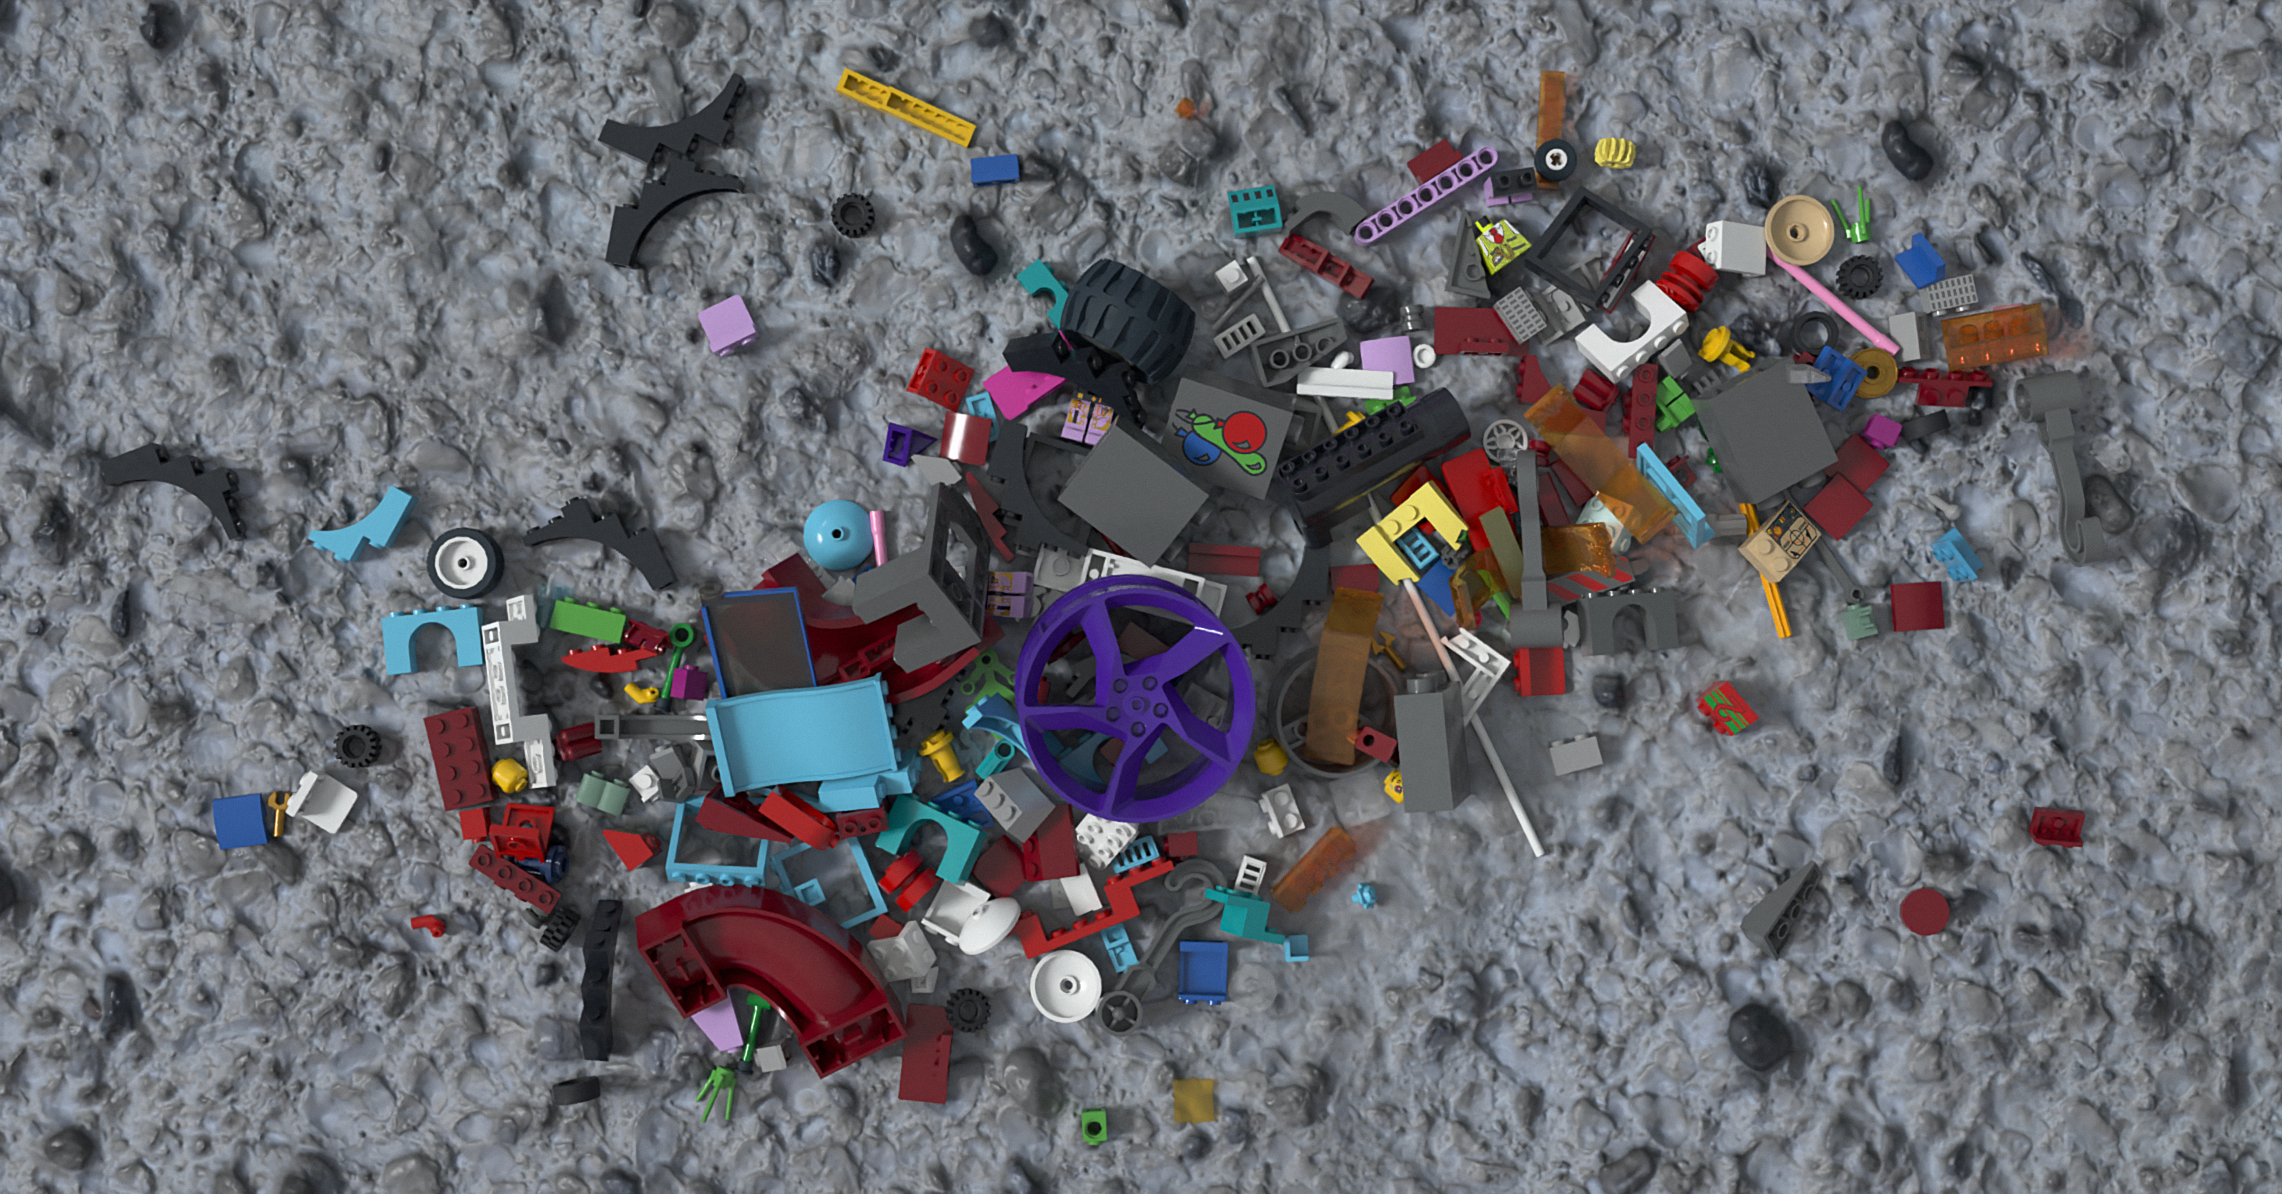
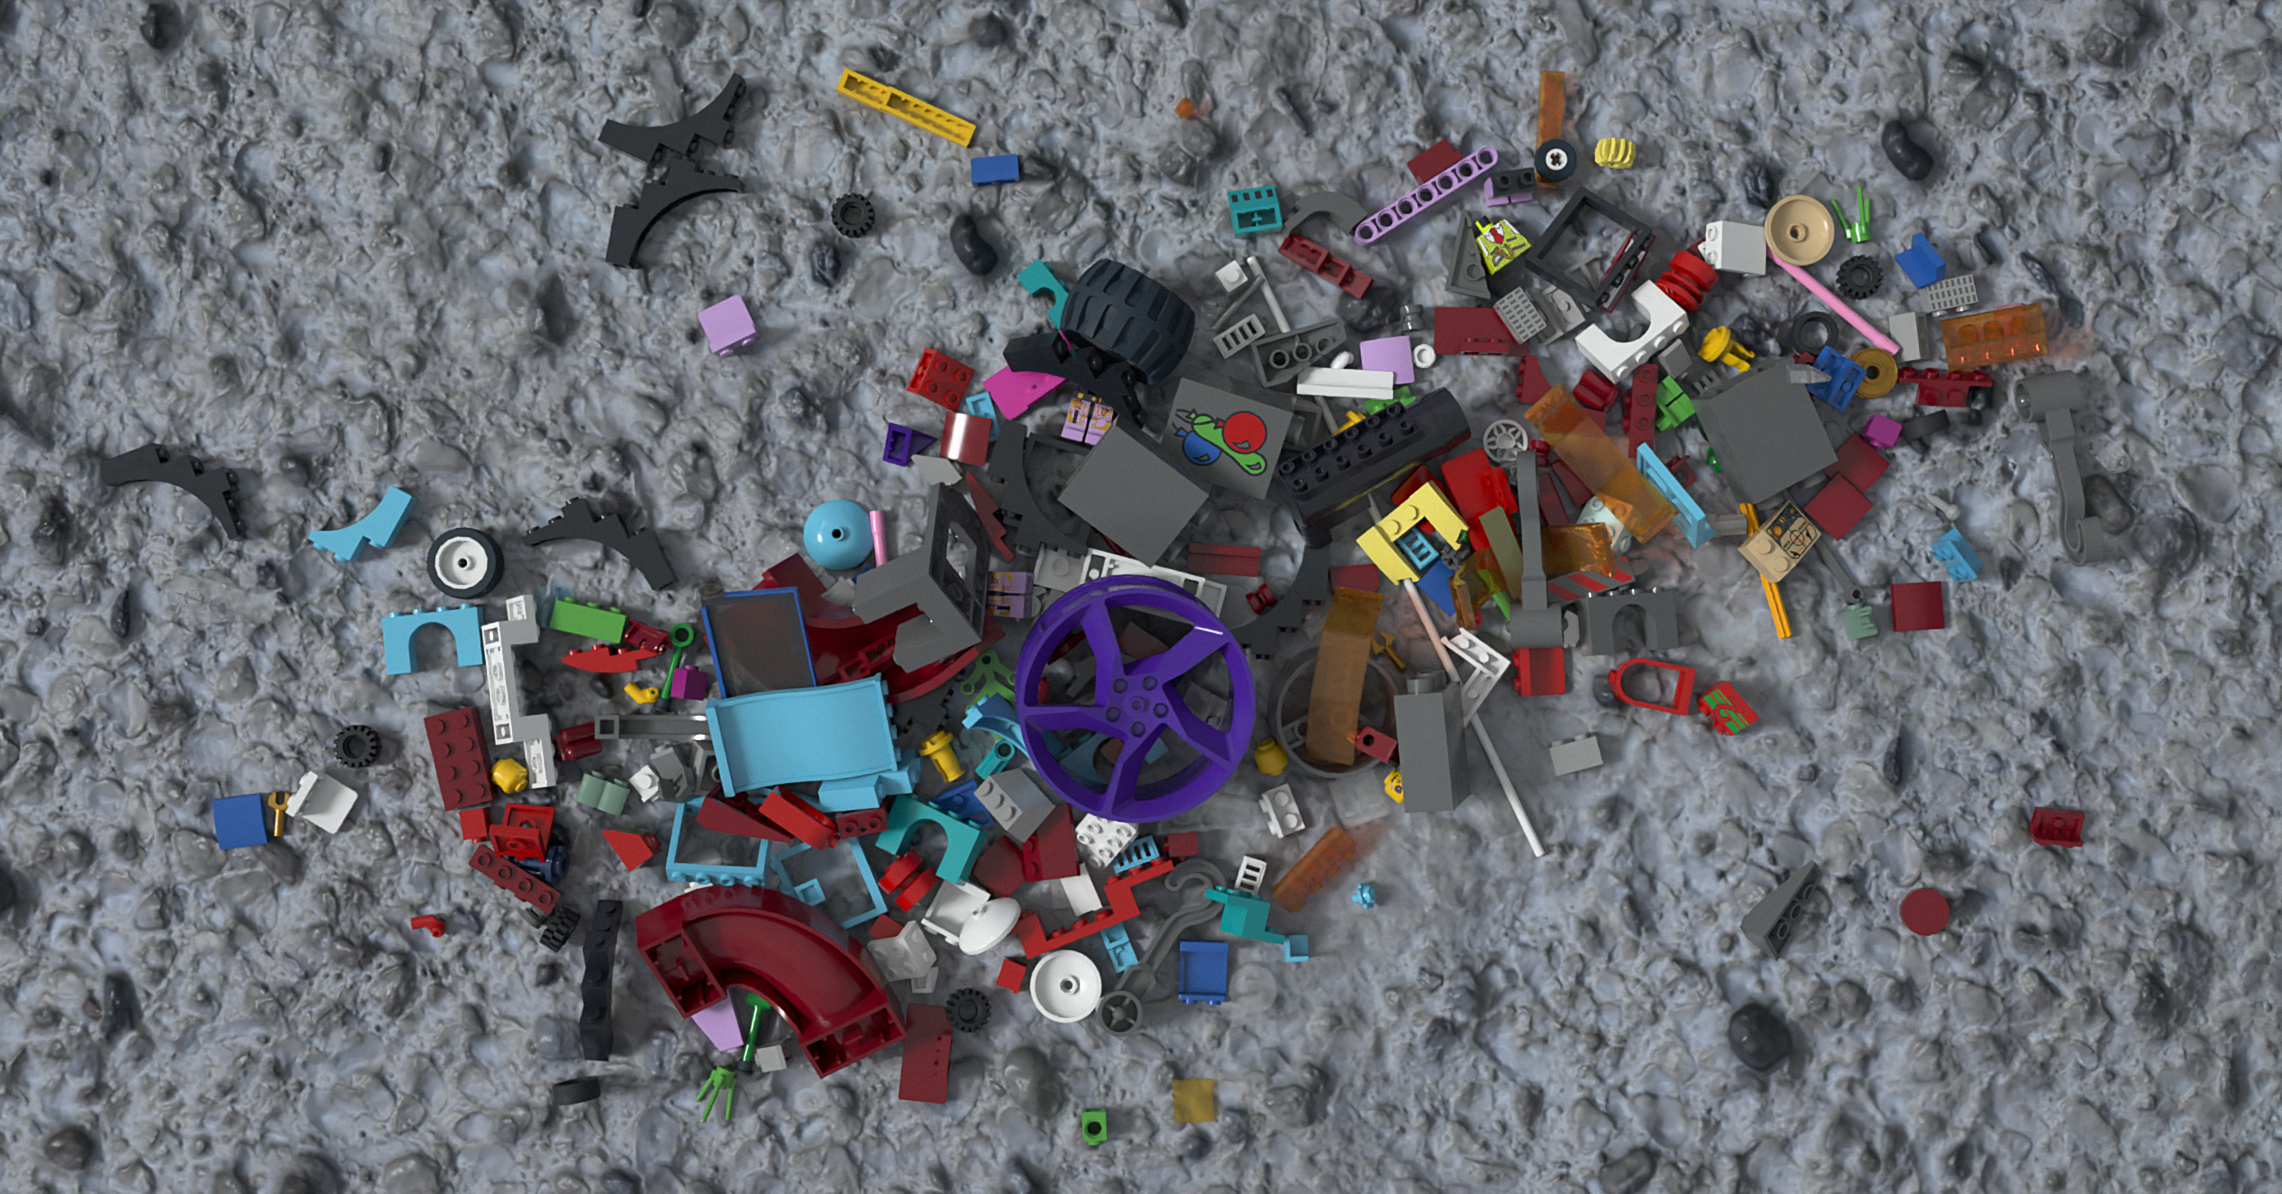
none -> red panel [996,957,1028,994]
none -> red window [1607,658,1696,716]

